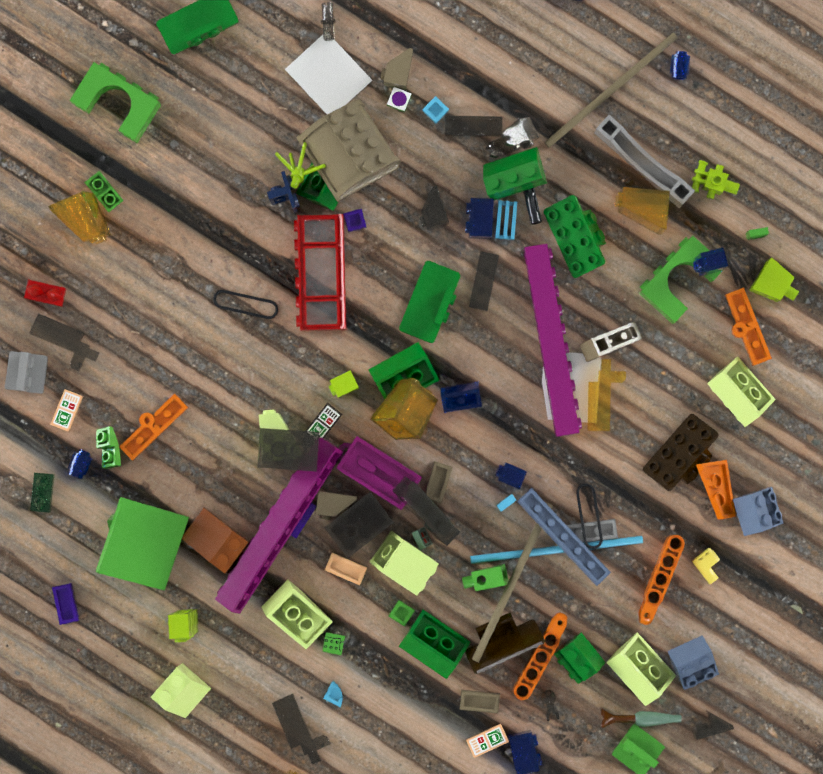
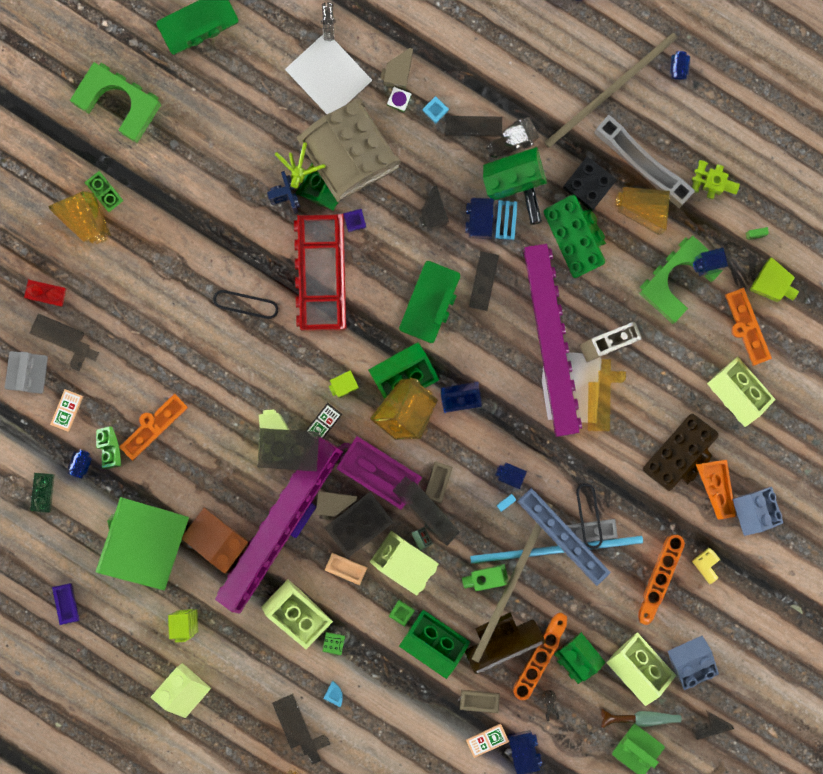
none -> black brick [562,156,617,211]

